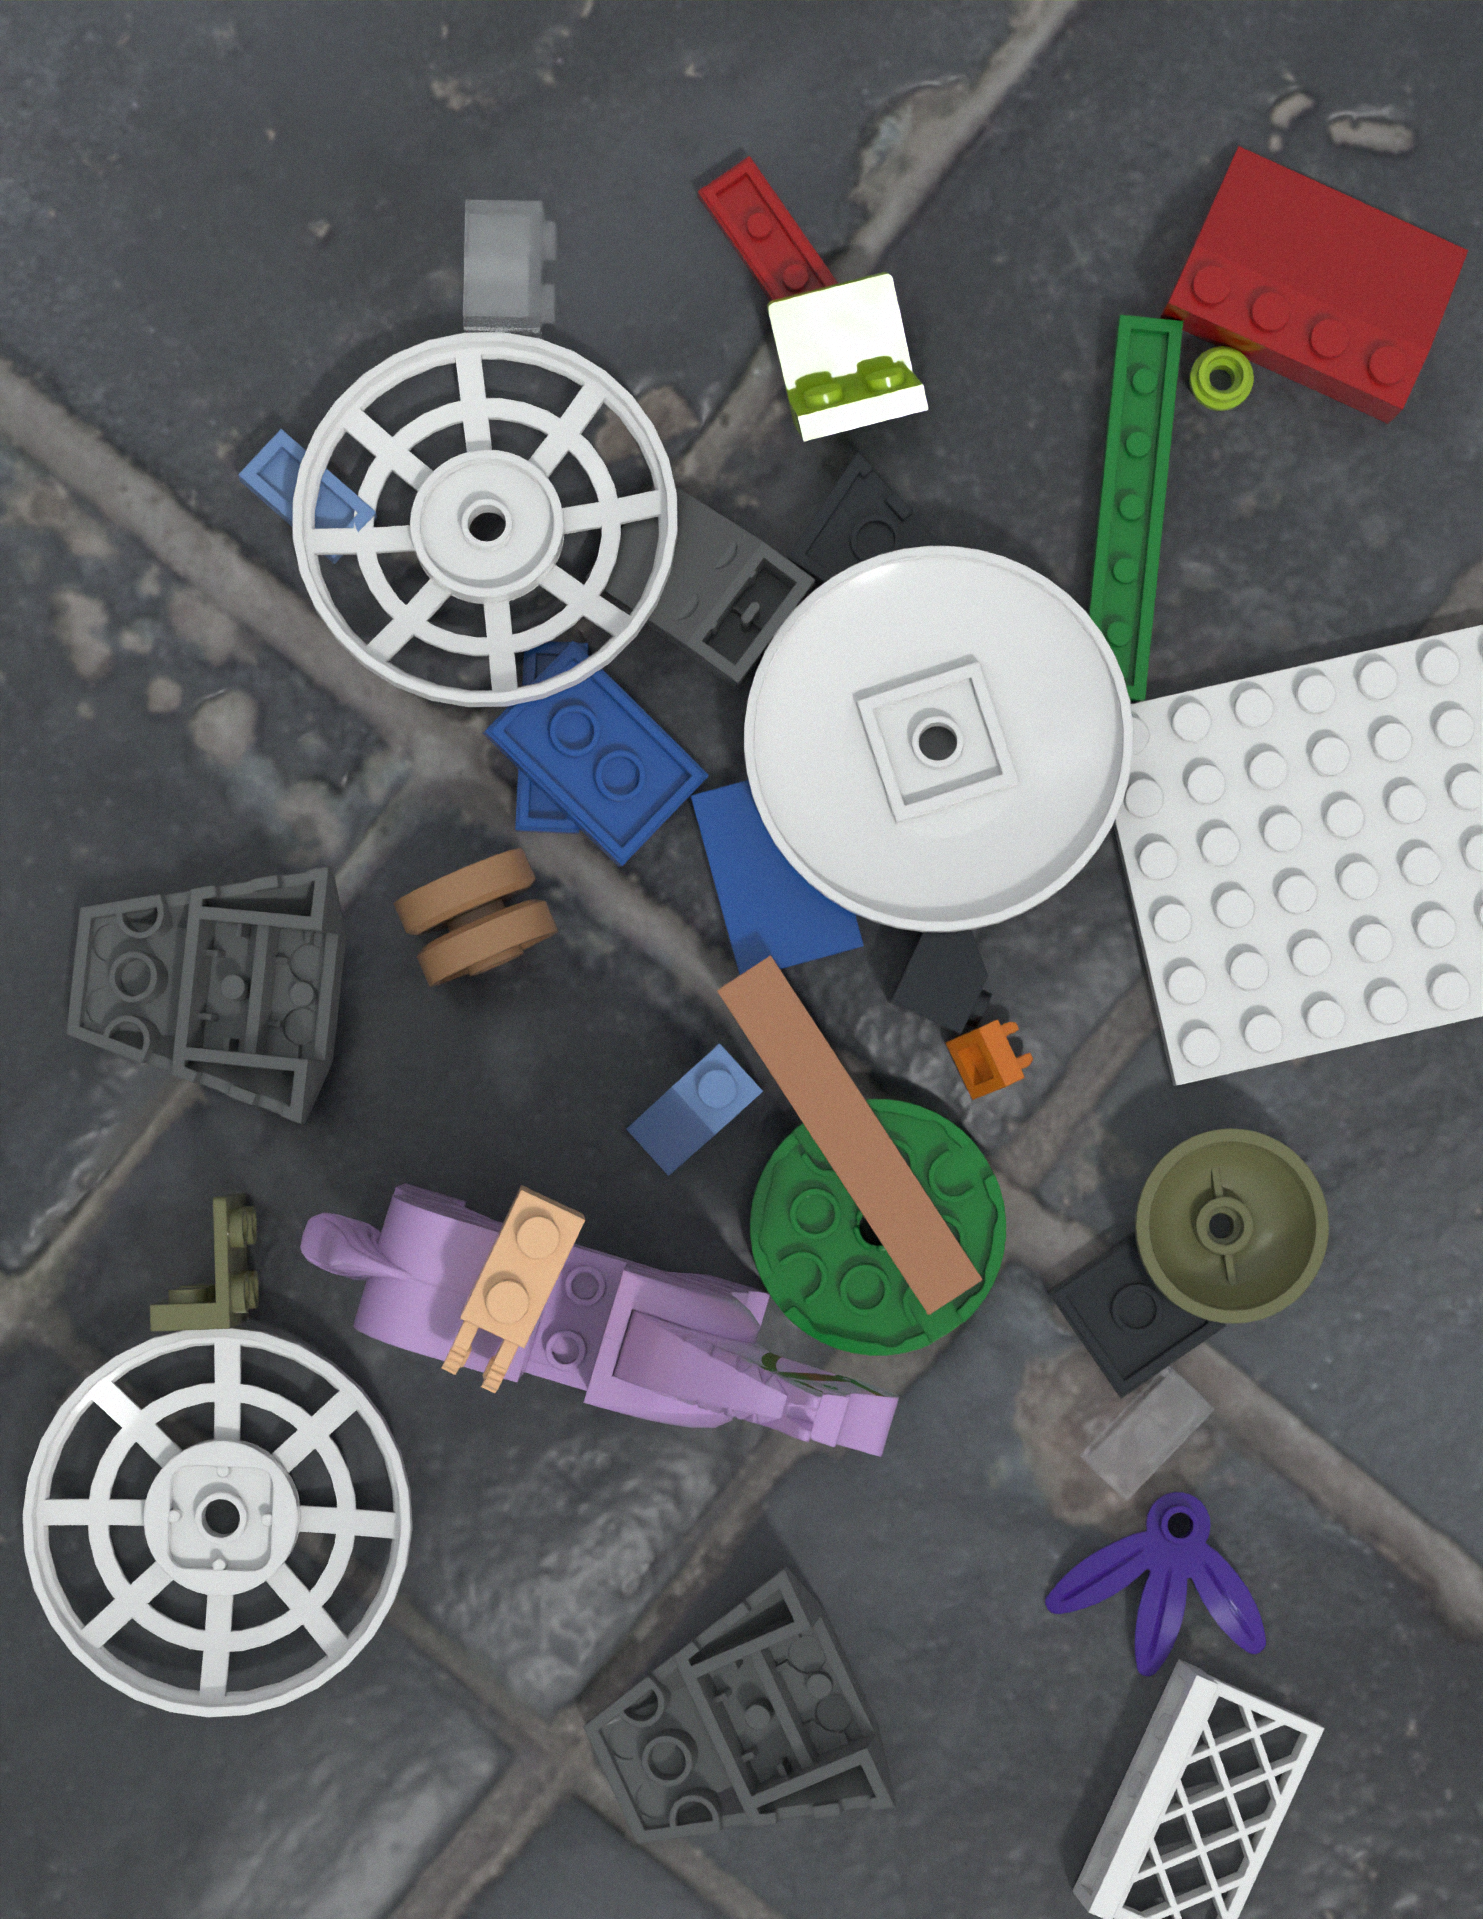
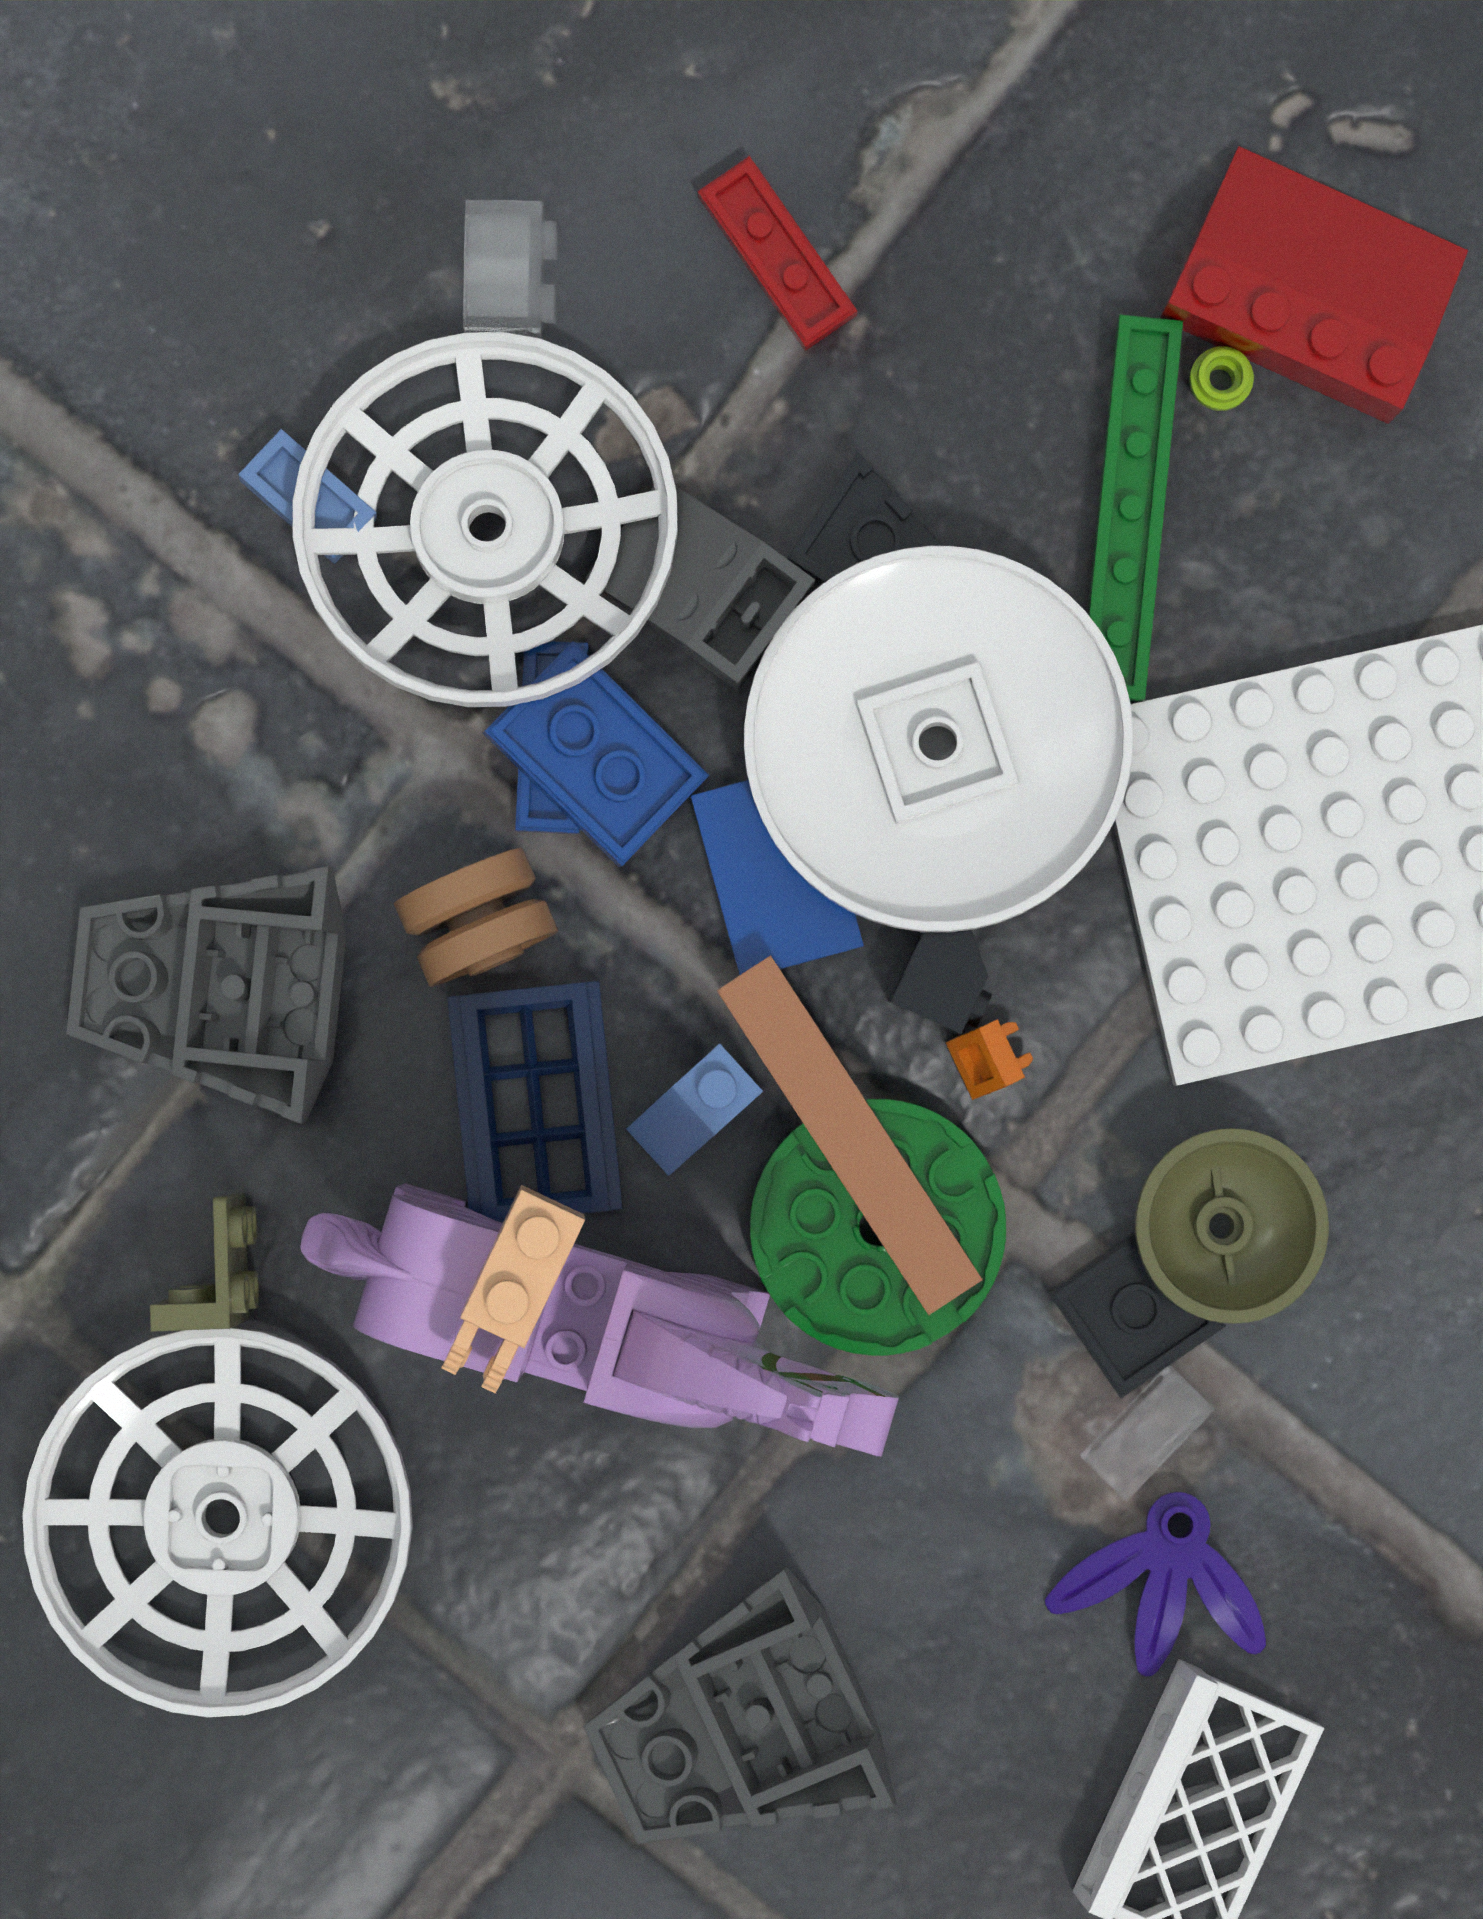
bracket [767,272,928,441] -> none
none -> dark blue piece [447,981,623,1222]

